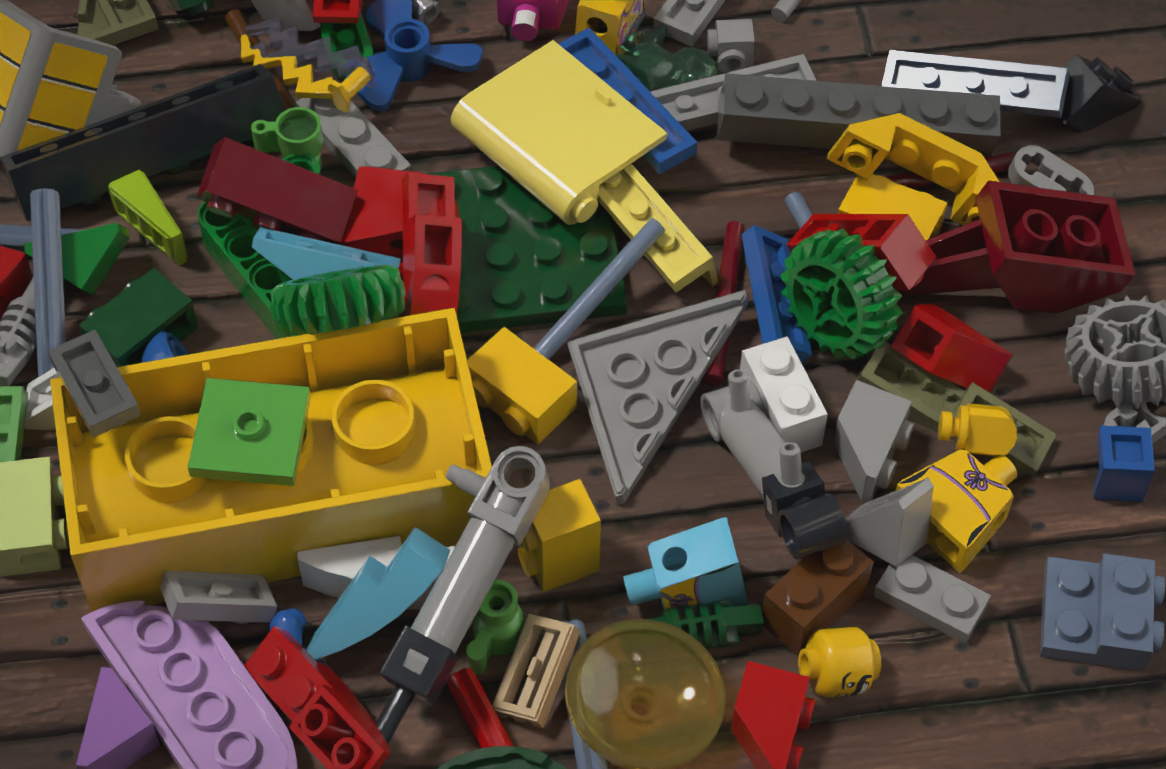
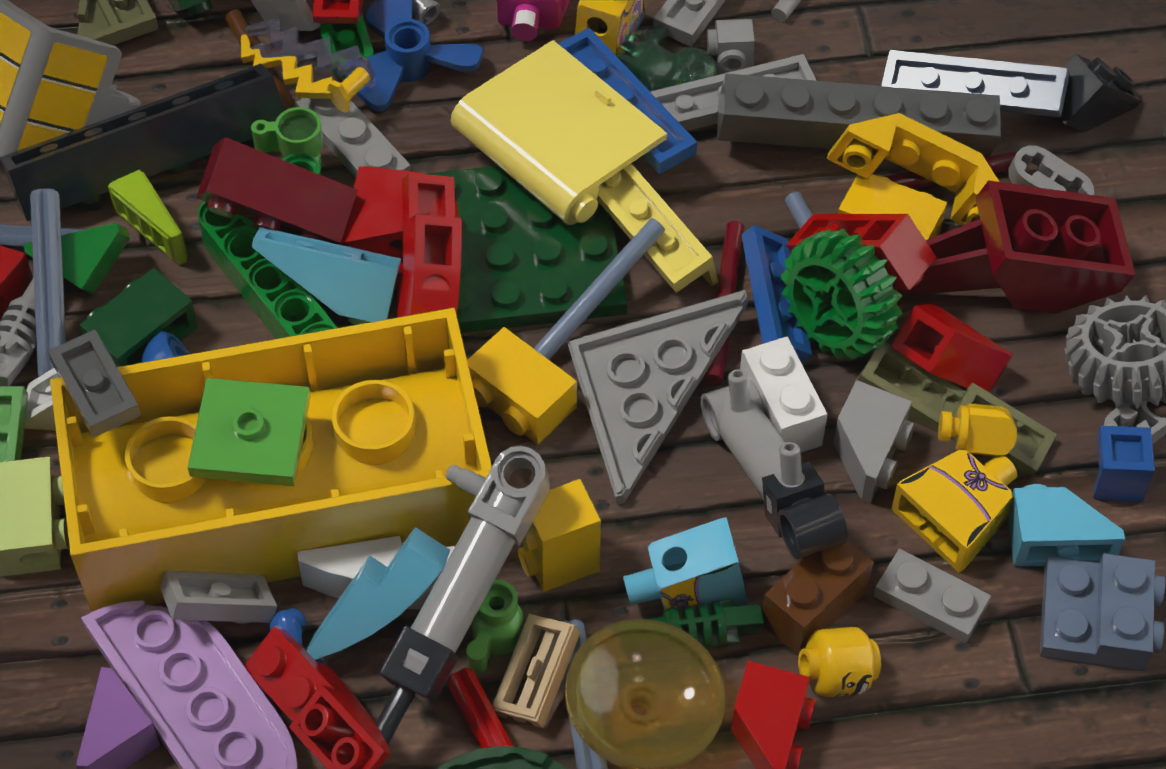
green gear [270,264,406,336] -> none
light grey slope [845,478,934,567] -> none
none -> medium azure slope [1007,484,1125,567]

